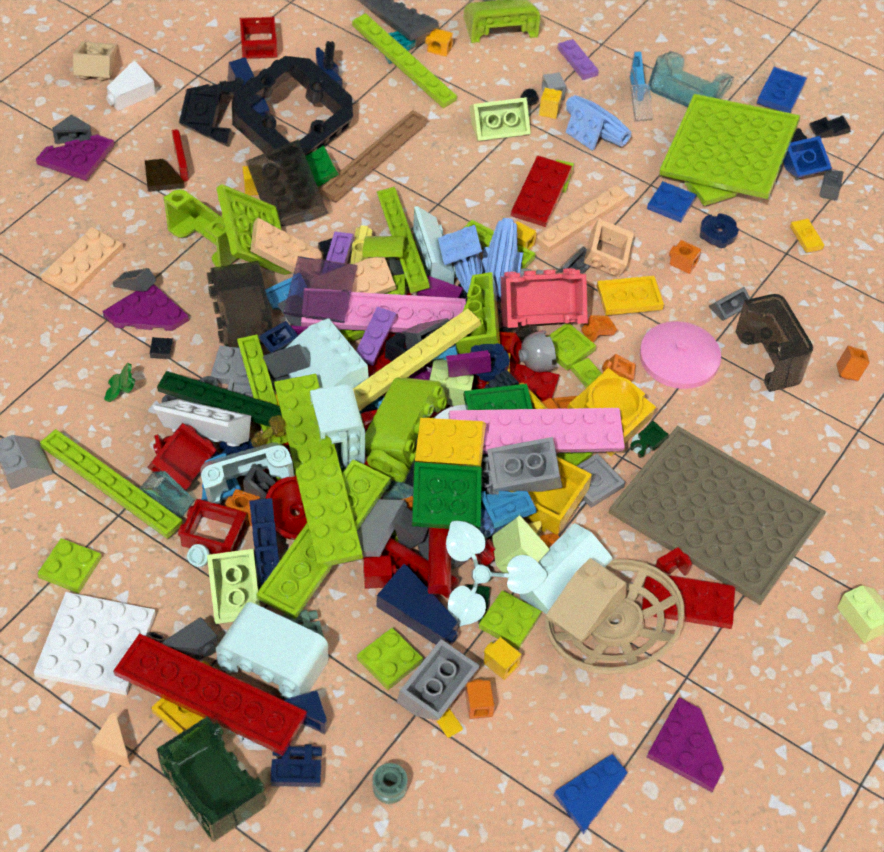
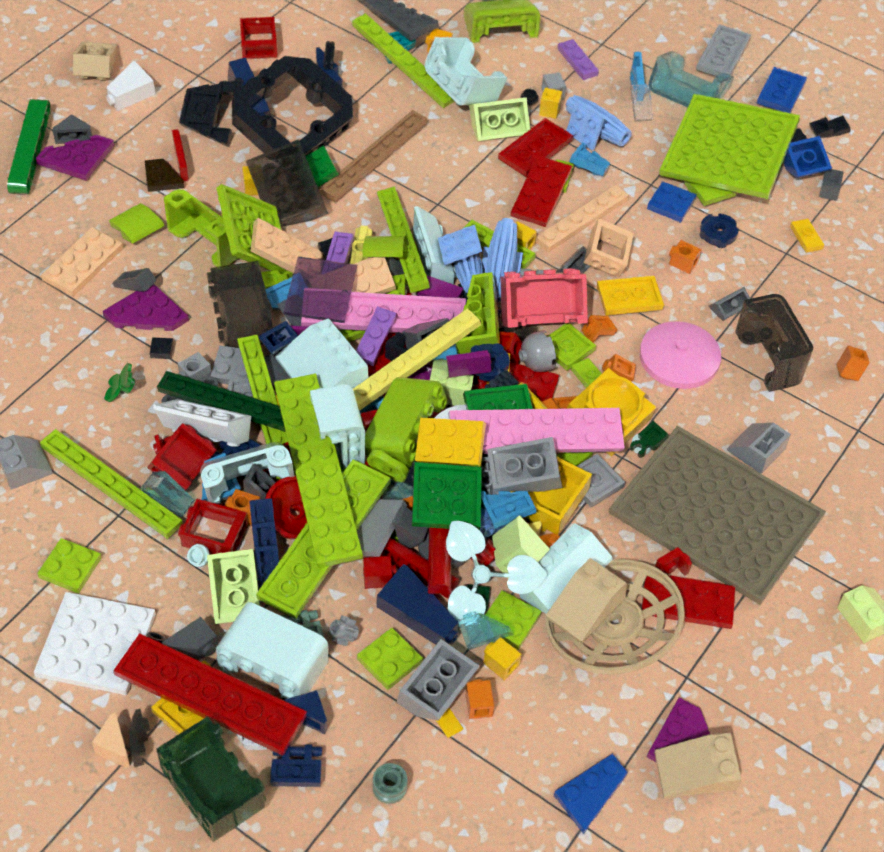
clear yellow bar [251,415,287,447] -> none
dark grey slope [263,344,310,378] -> none
none -> green beam [7,99,51,194]
none -> lime slope [109,203,165,244]
none -> clear smoke slope [129,709,151,768]
none -> light grey brick [178,352,211,380]
none -> lime plate [259,270,293,290]
none -> light grey gear [329,615,359,646]
none -> light aqua windscreen [425,37,507,105]
none -> clear light blue slope [458,611,514,650]
none -> red plate [498,118,573,177]
none -> dark azure wing [569,142,610,176]
none -> tan slope [654,733,741,799]
none -> light grey plate [696,24,751,80]
none -> light grey slope [727,422,791,474]

